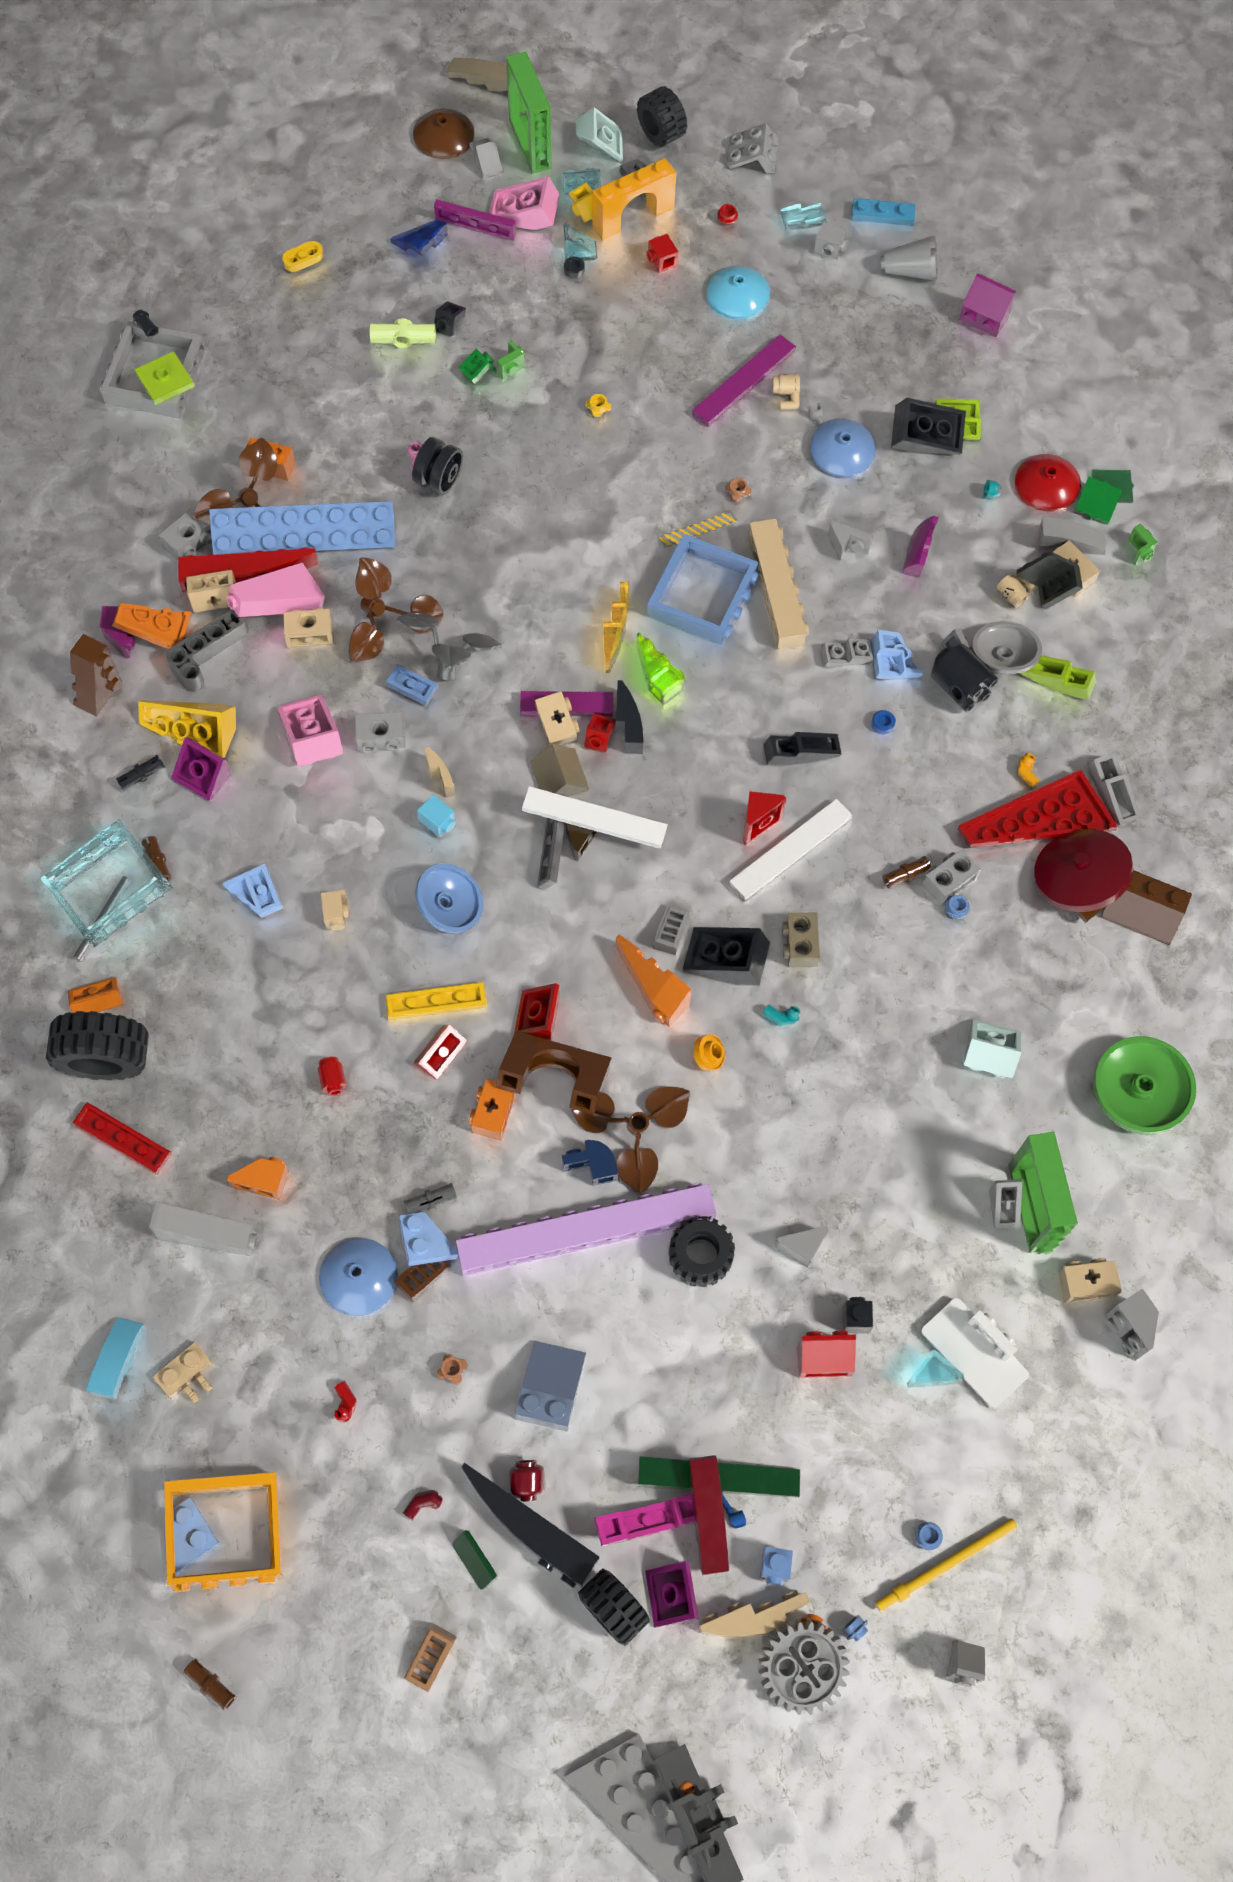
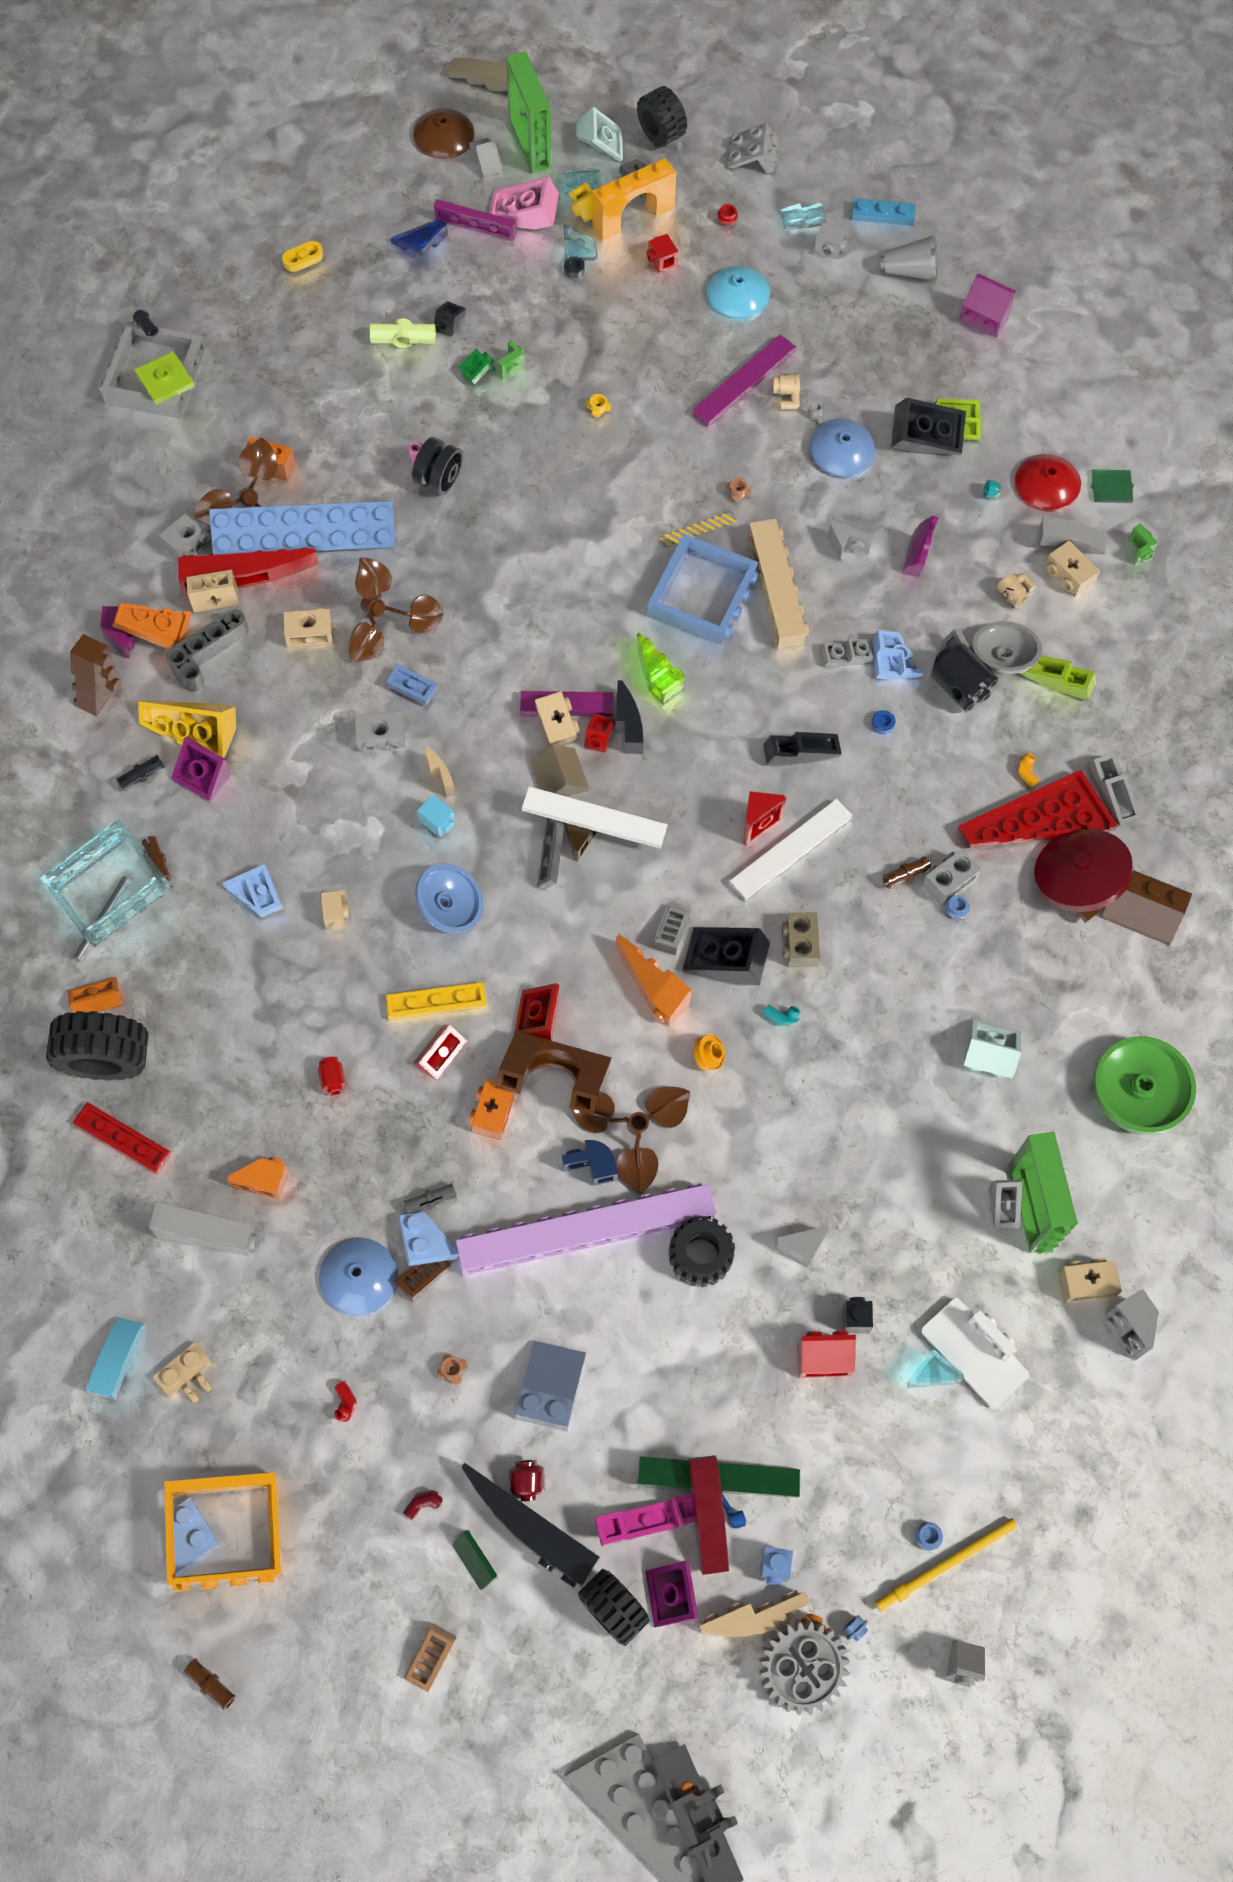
bright pink slope [227,563,325,617] -> none
bright pink slope [277,694,343,766] -> none
dark grey plant [397,612,502,680] -> none
clear yellow slope [603,581,629,673] -> none
pearl dark grey bracket [1016,552,1083,609] -> none
green piece [1074,477,1123,525] -> none

